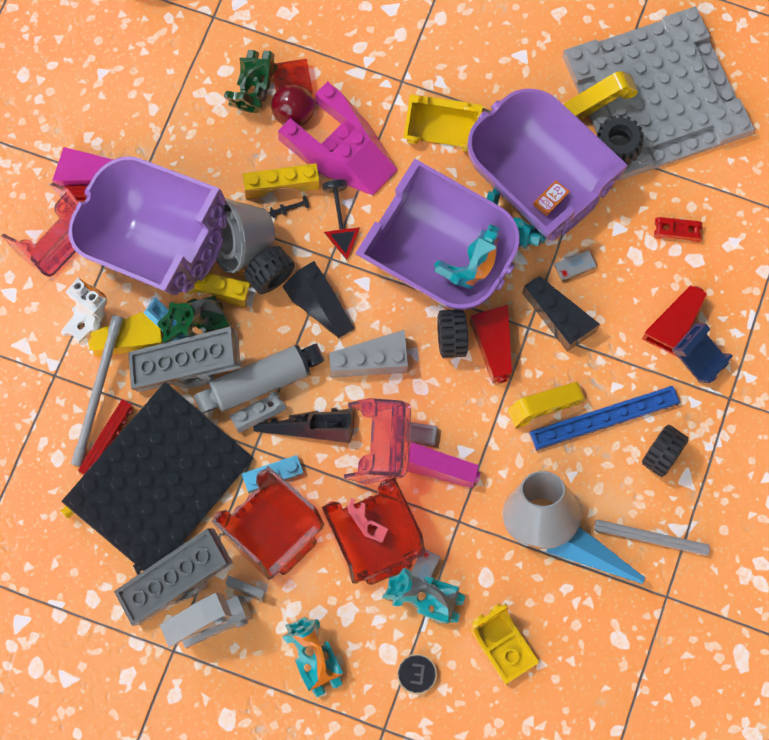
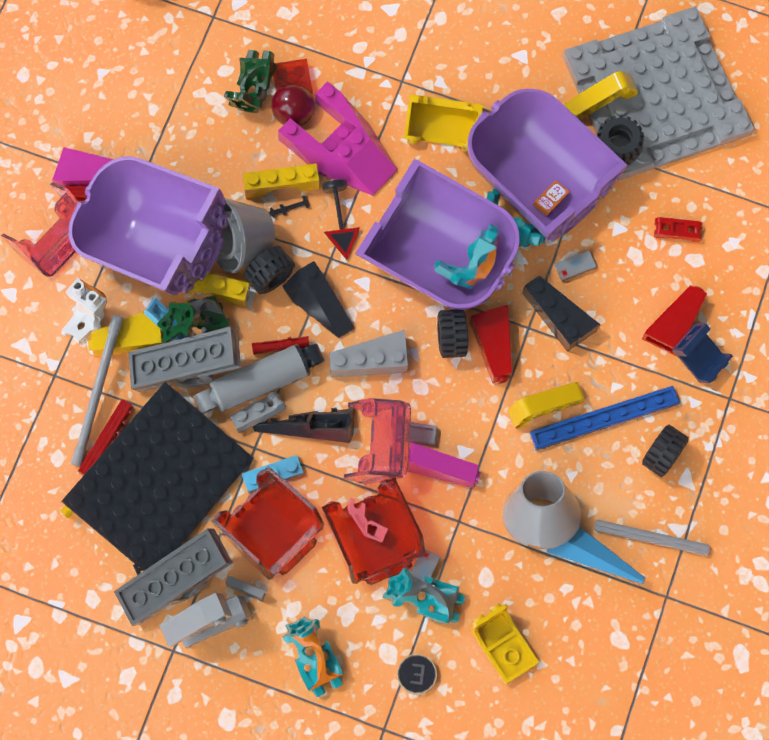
none -> red pin [252,336,310,355]

